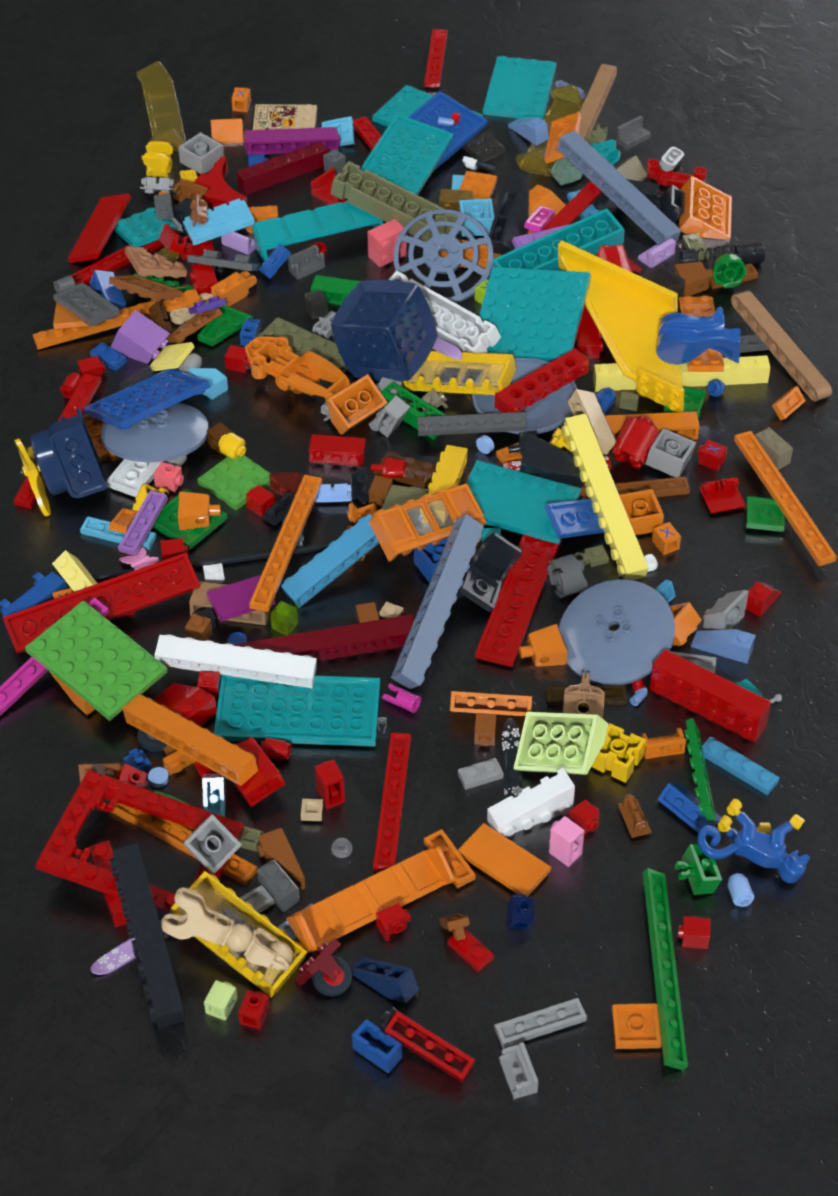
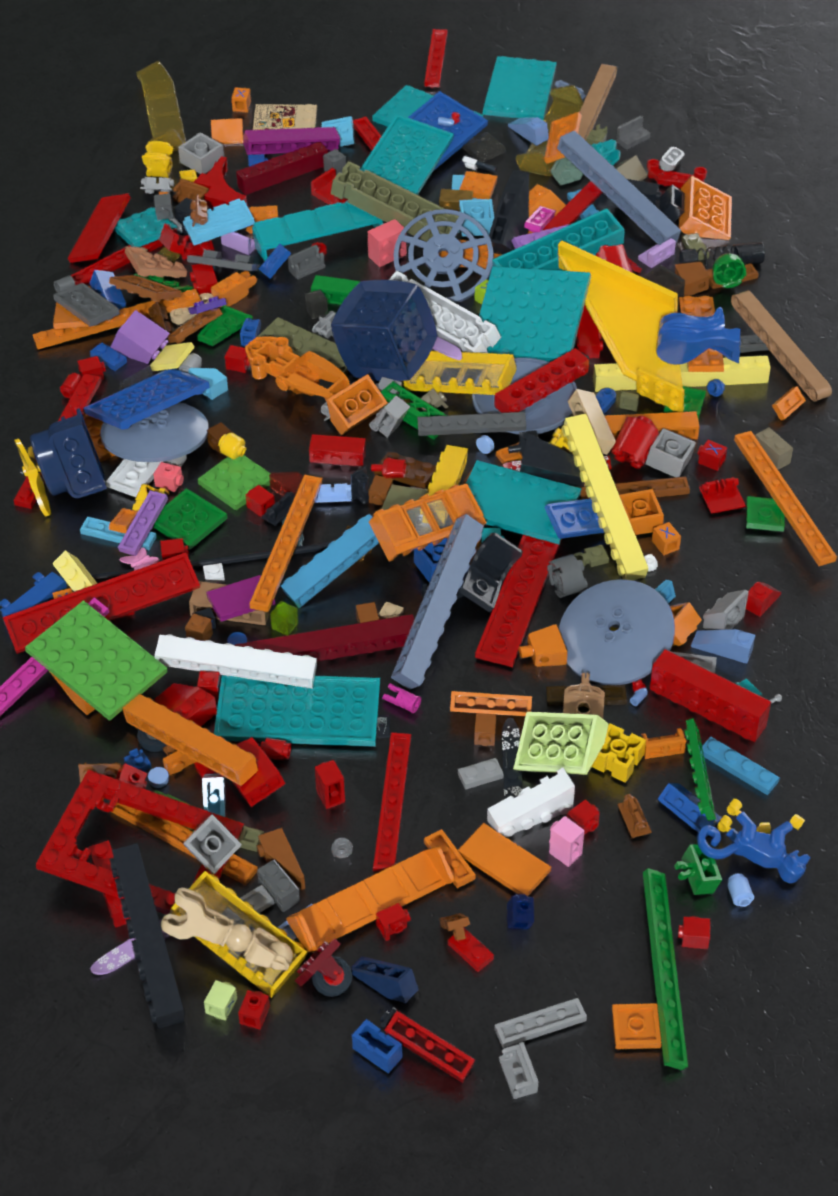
orange torso [178,492,221,530] -> none
tan plate [301,799,323,821] -> none
orange bracket [347,503,377,525] -> none

